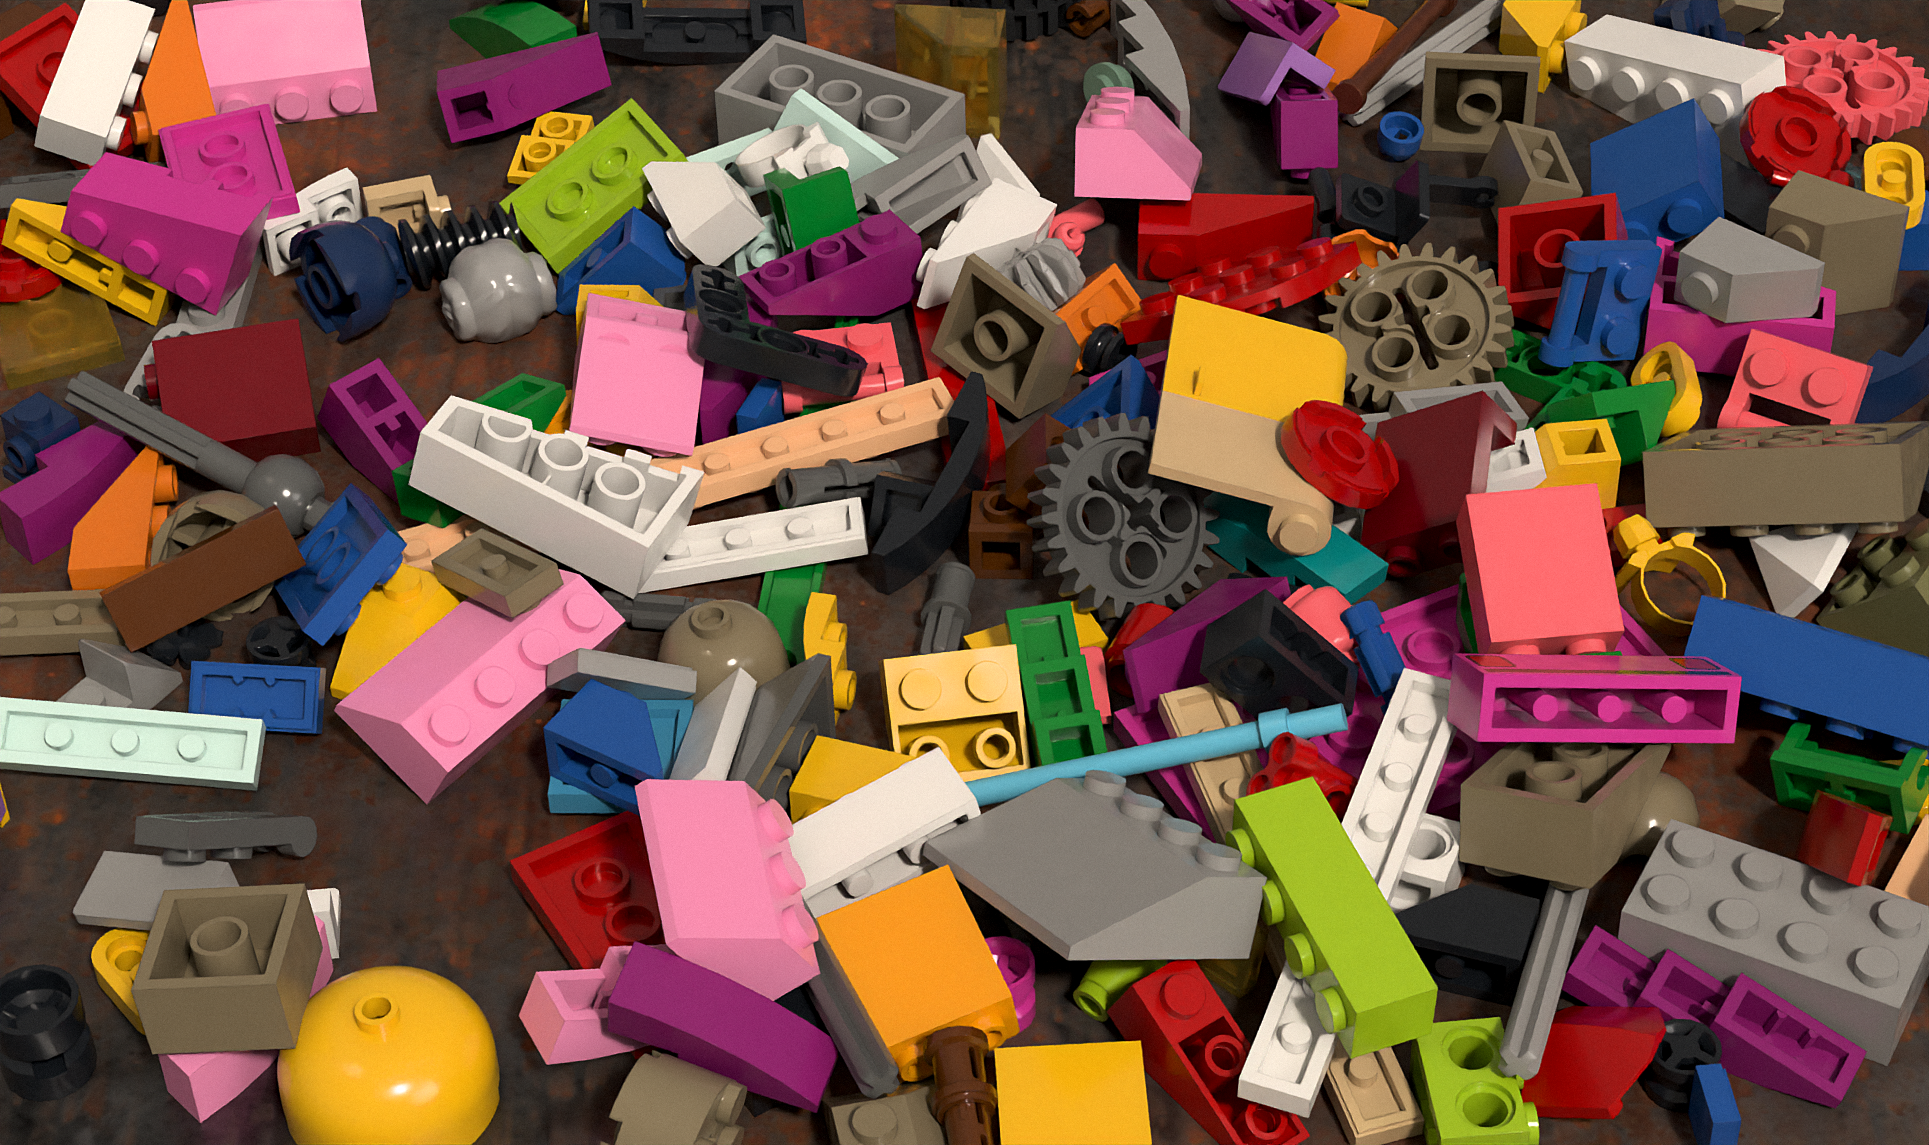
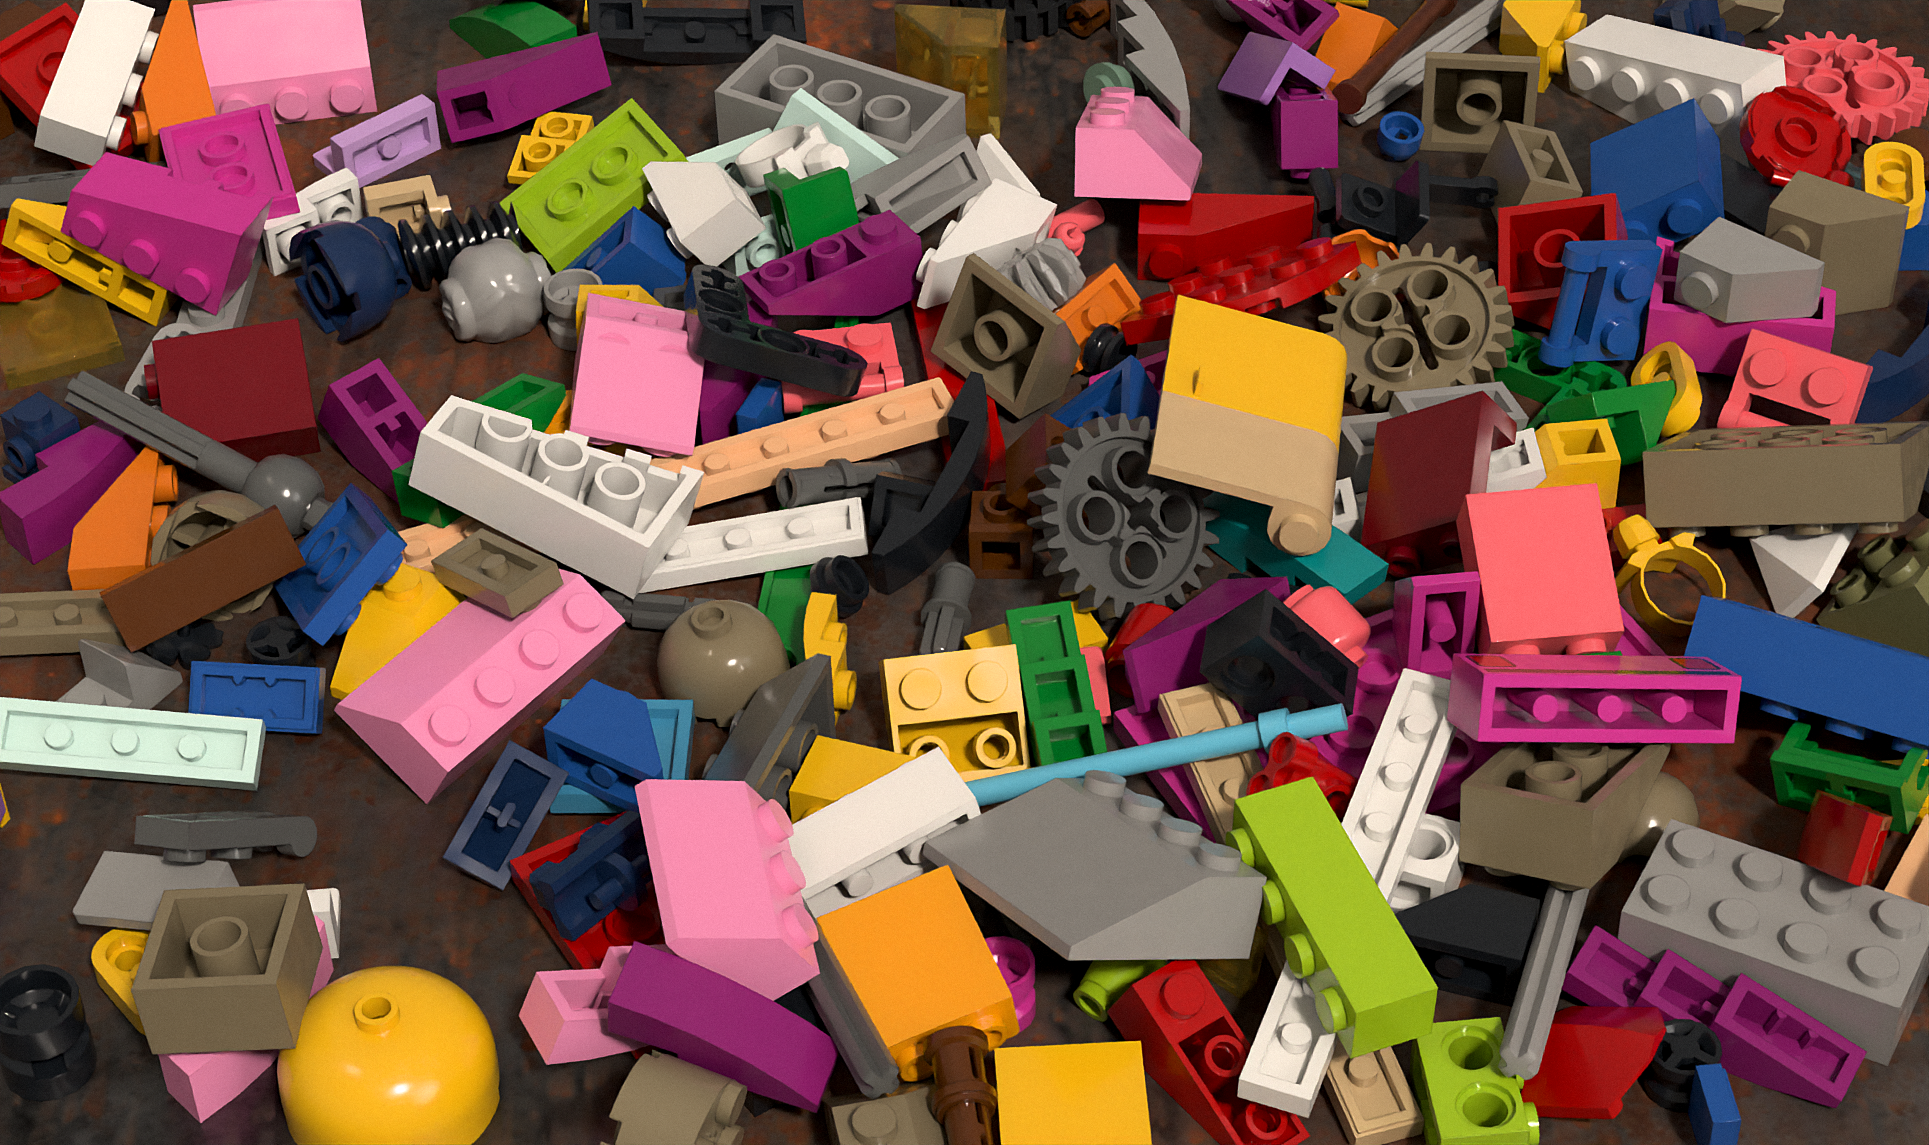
light grey tile [547,648,697,700] -> none
white tile [669,667,757,781] -> none
red tile [1281,400,1399,510] -> none
blue axle [1340,600,1406,716] -> none
none -> lavender panel [313,94,441,188]
none -> dark blue slope [442,740,569,892]
none -> dark blue hips [529,810,653,942]
none -> light grey wheel [544,269,603,351]
none -> black plate [810,555,869,618]
none -> dark pink slope [1392,571,1481,680]

